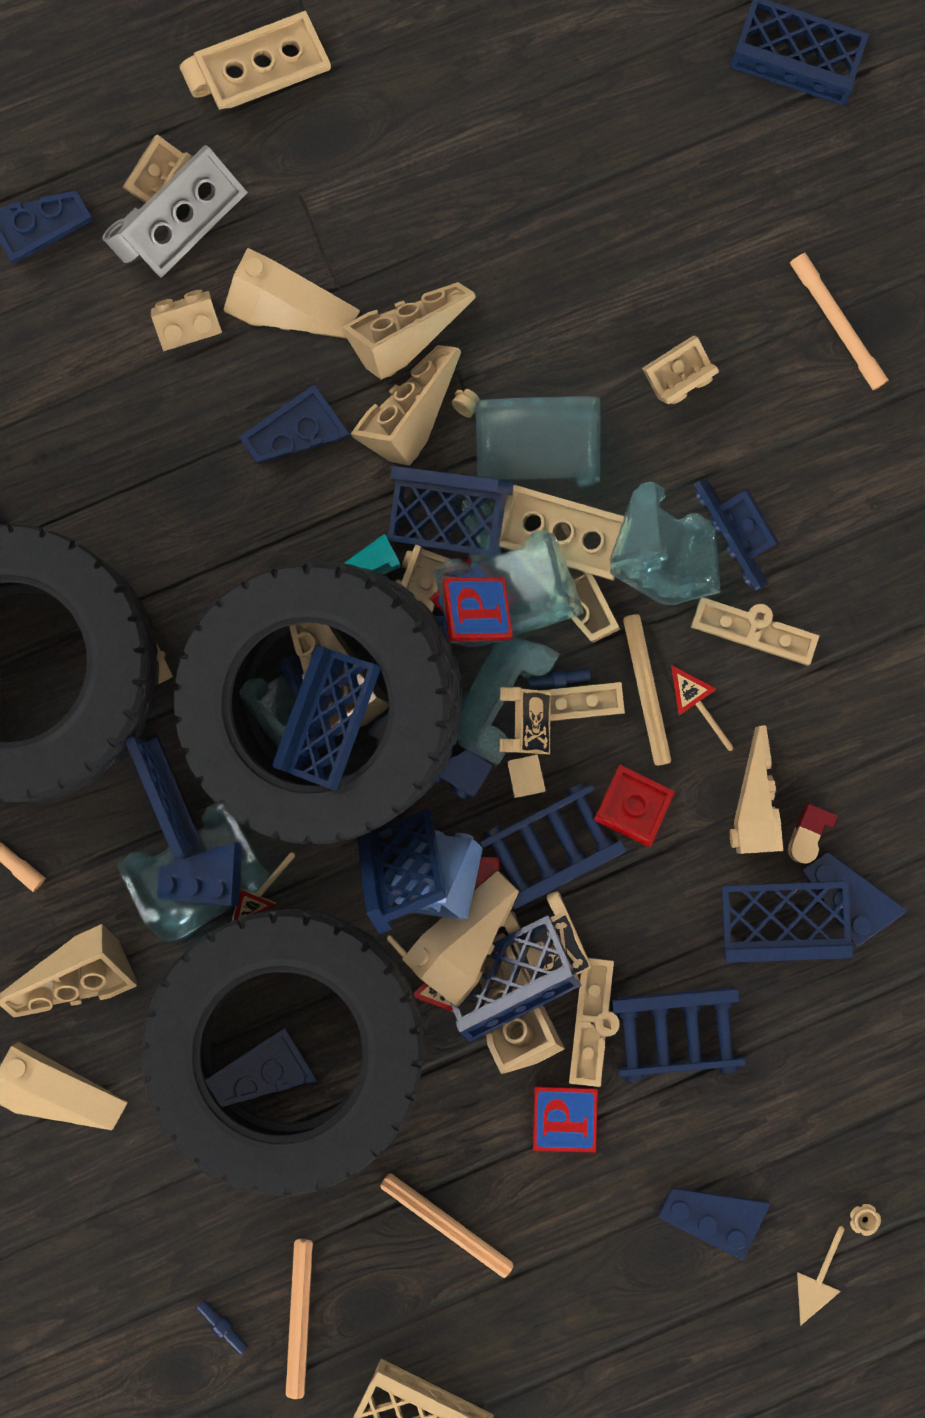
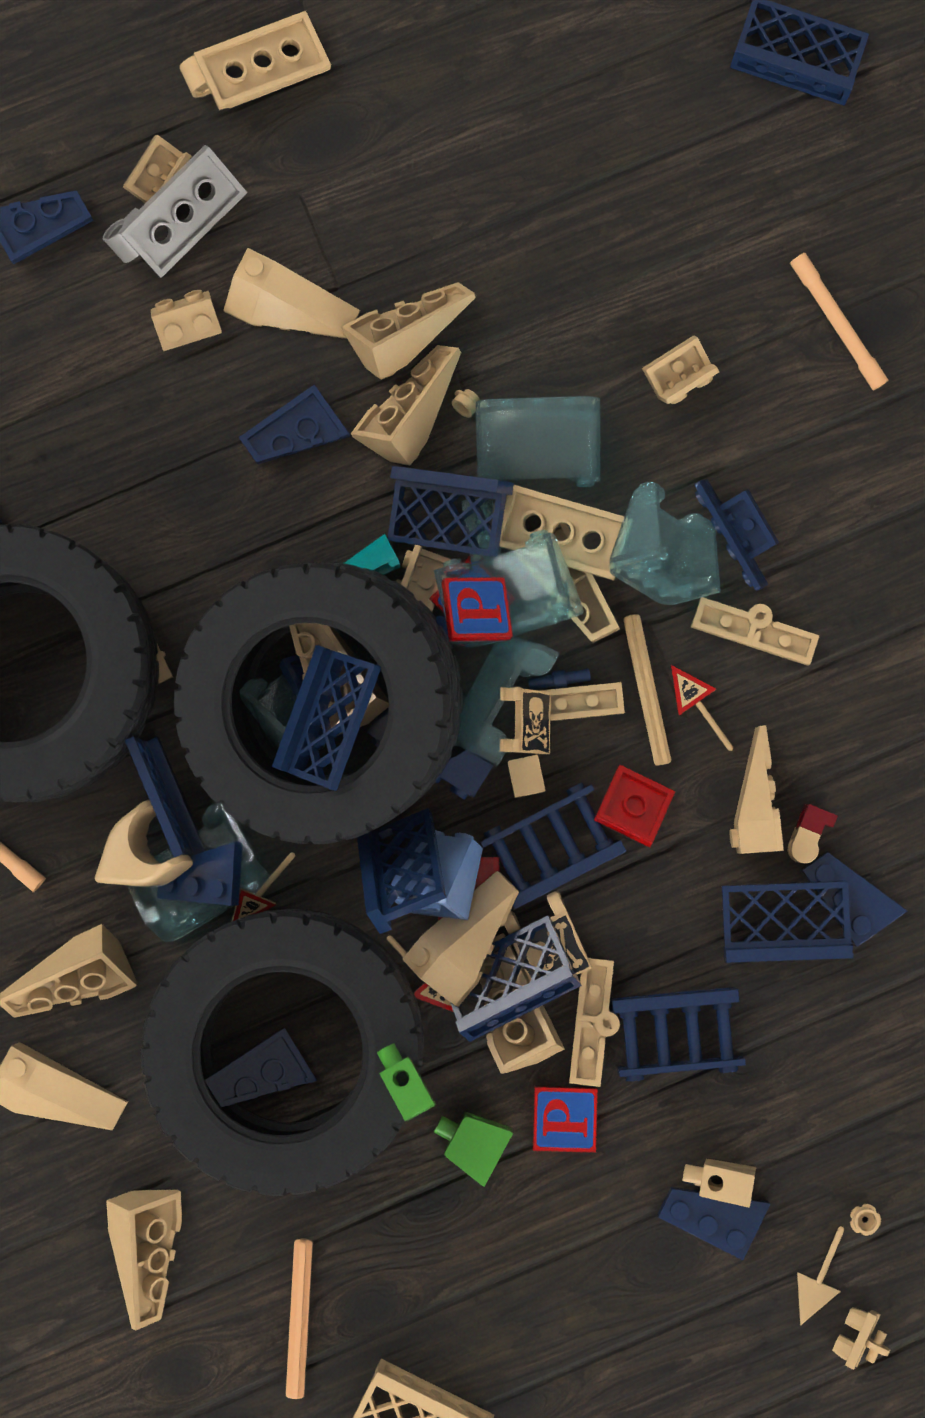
dark blue bar [196,1300,248,1355] -> none
light nougat axle [380,1173,513,1278] -> none
none -> tan animal [95,800,193,887]
none -> tan wedge [107,1190,182,1331]
none -> bright green torso [377,1043,436,1121]
none -> bright green torso [434,1112,513,1187]
none -> tan torso [682,1159,756,1208]
none -> tan hips [832,1307,890,1370]

